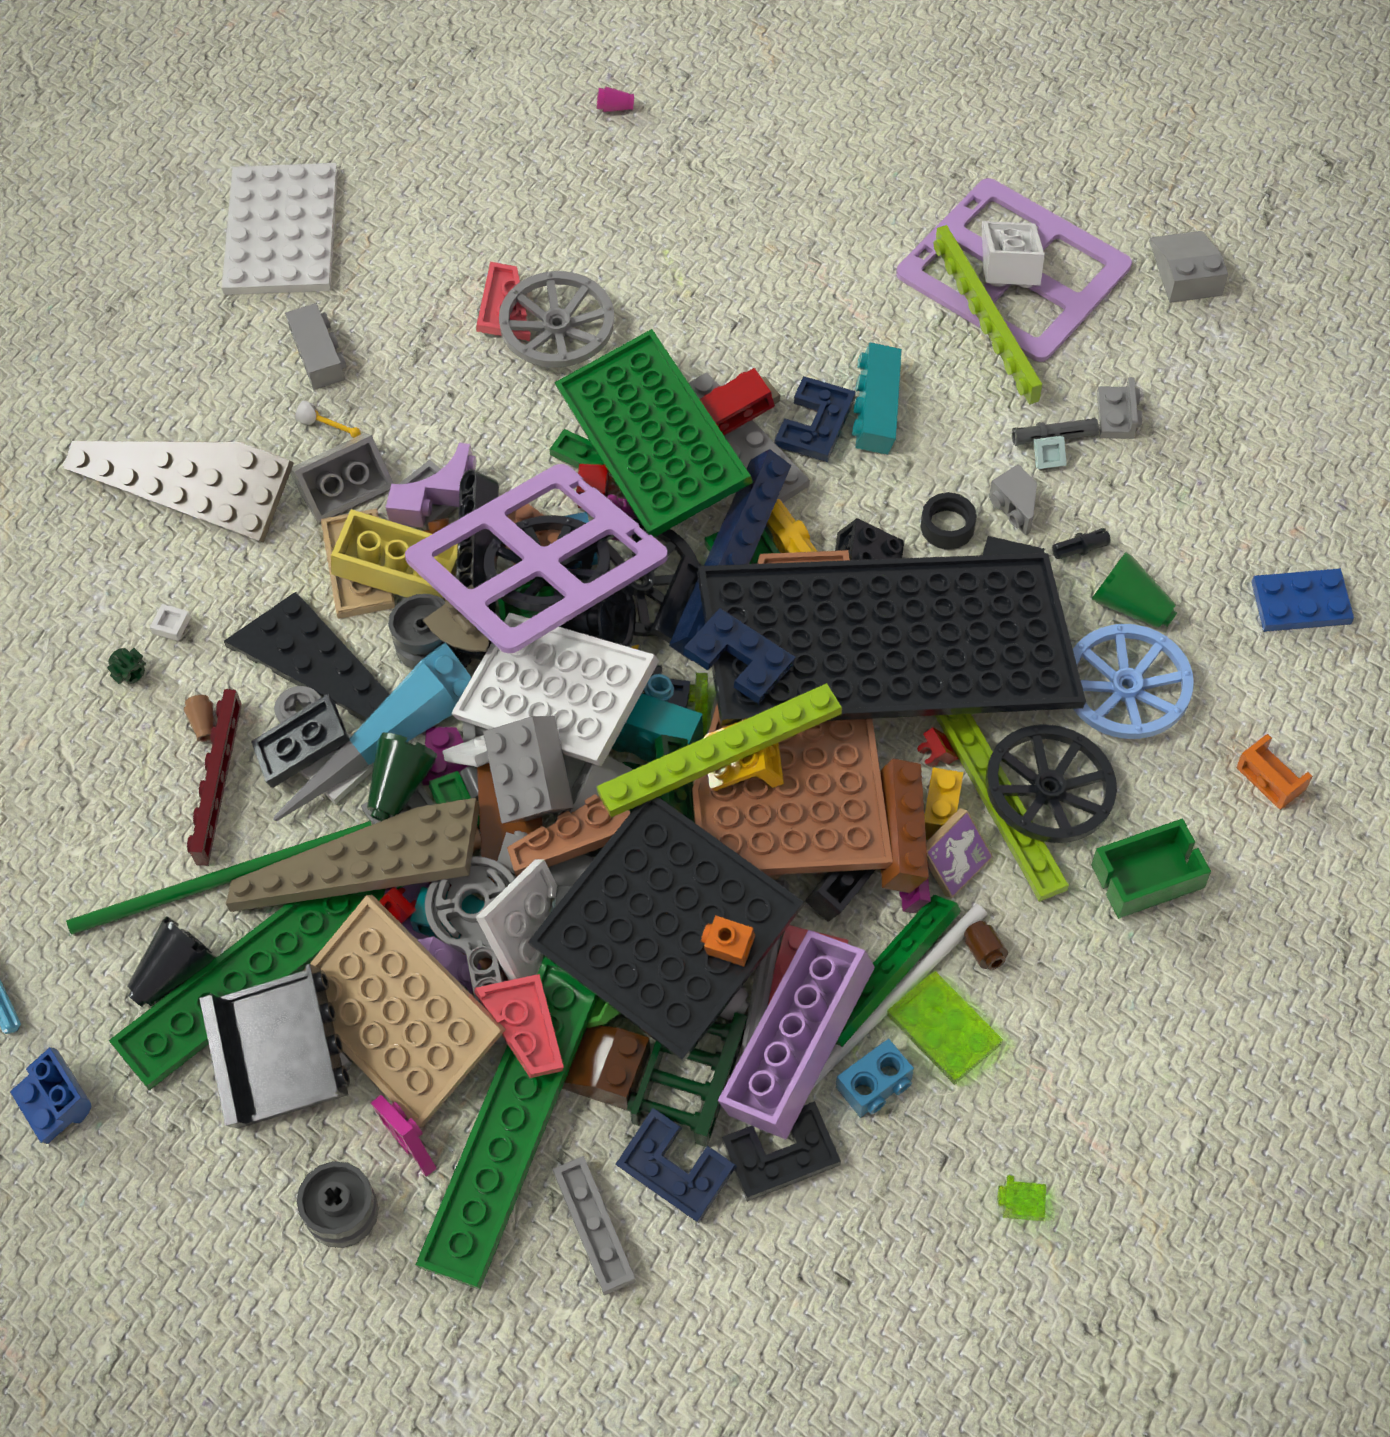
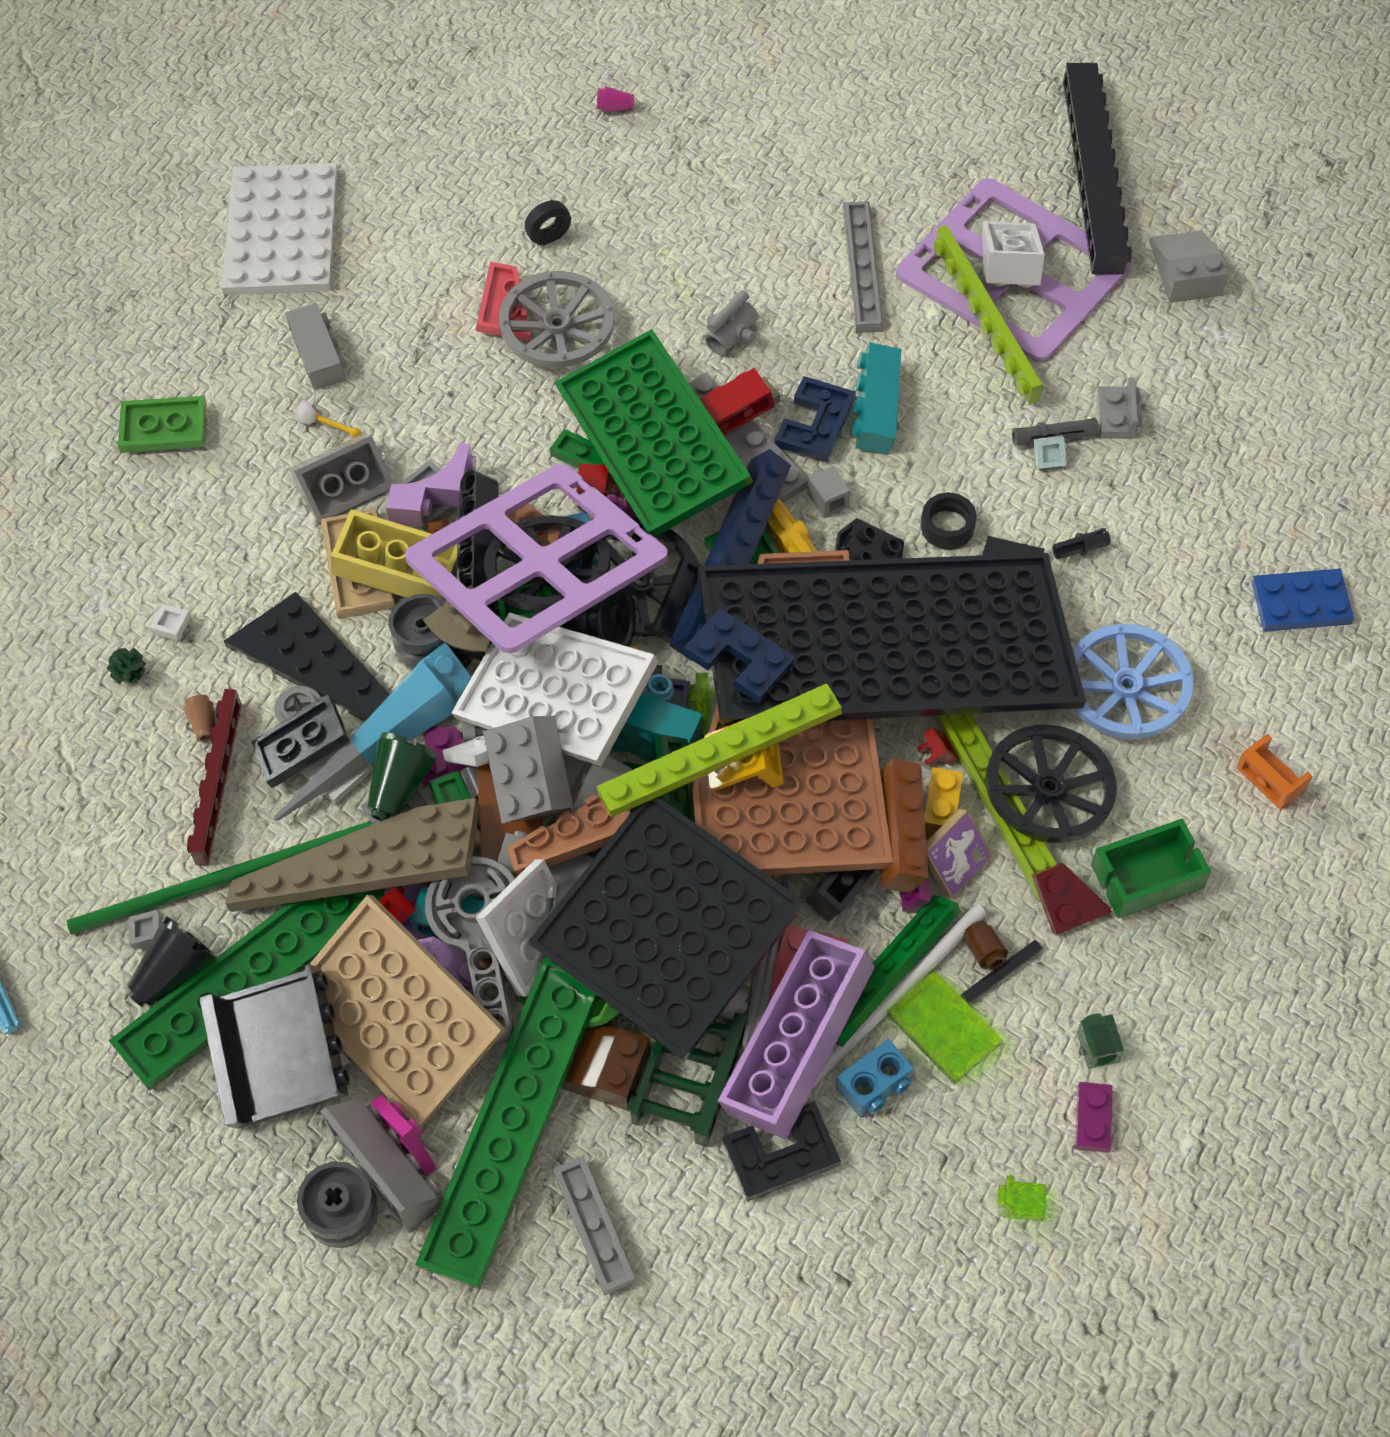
blue brick [10,1047,91,1144] -> none
wing [63,441,294,543] -> none
coral wing [474,974,564,1078] -> none
dark blue plate [615,1108,737,1223] -> none
orange brick [701,915,755,967] -> none
light grey slope [989,464,1037,535] -> none
green cone [1092,552,1177,629] -> none
none -> bright green plate [118,396,207,453]
none -> light grey plate [129,909,164,950]
none -> light grey slope [320,1098,441,1233]
none -> black tyre [524,200,572,245]
none -> light grey pin [705,290,758,355]
none -> light grey brick [807,466,850,518]
none -> light grey tile [843,201,883,333]
none -> black bar [960,940,1042,1005]
none -> dark red wing [1031,863,1112,935]
none -> black brick [1063,63,1132,274]
none -> magenta plate [1075,1082,1113,1153]
none -> clear green brick [1077,1013,1124,1069]

